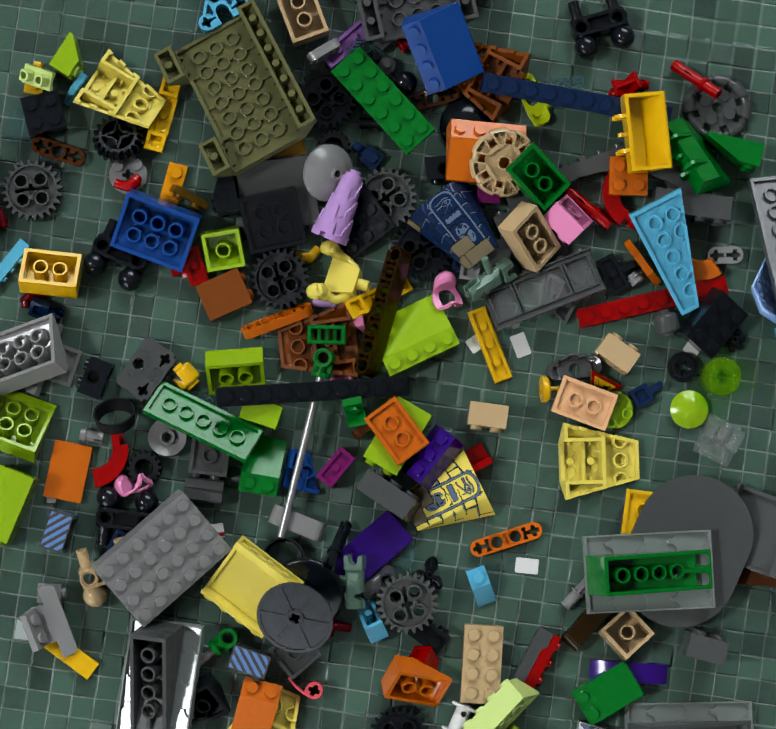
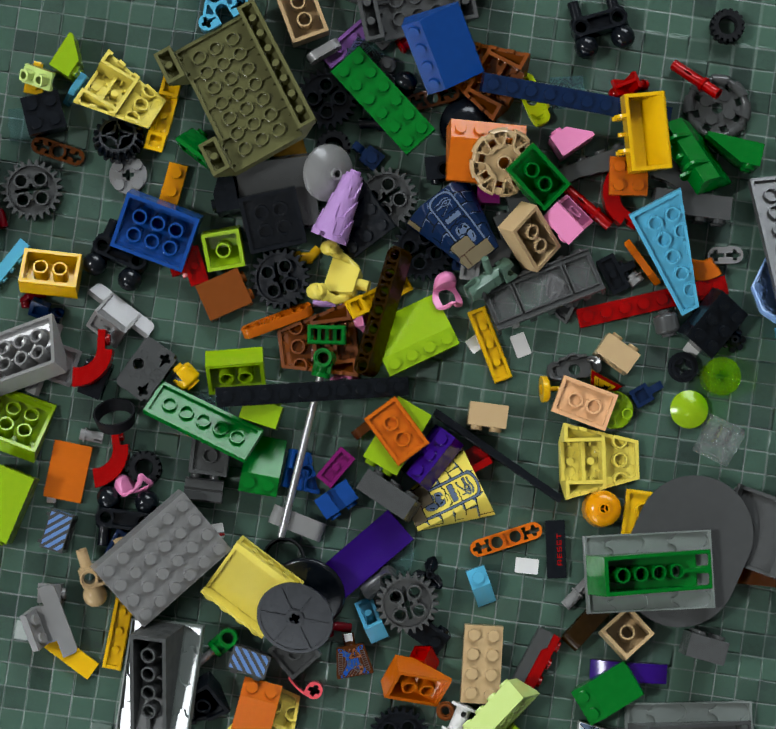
red arm [113,174,142,192] -> none
light grey dish [148,421,187,456] -> none
pearl gold plate [169,184,210,211] -> none
black pin [323,521,352,571] -> none
sand green piece [338,554,366,609] -> none
green slope [342,396,367,428] -> none
none -> red arch [72,329,115,387]
none -> light grey plate [85,283,154,349]
none -> yellow tile [102,597,132,671]
none -> green slope [175,128,210,171]
none -> blue brick [314,479,358,521]
none -> torso [336,632,374,679]
none -> black tile [432,409,563,503]
none -> dark orange plate [436,701,455,721]
none -> black tile [545,520,567,579]
none -> bright pink slope [548,127,595,162]
none -> light orange cylinder [581,490,621,528]
none -> black tyre [709,8,745,45]

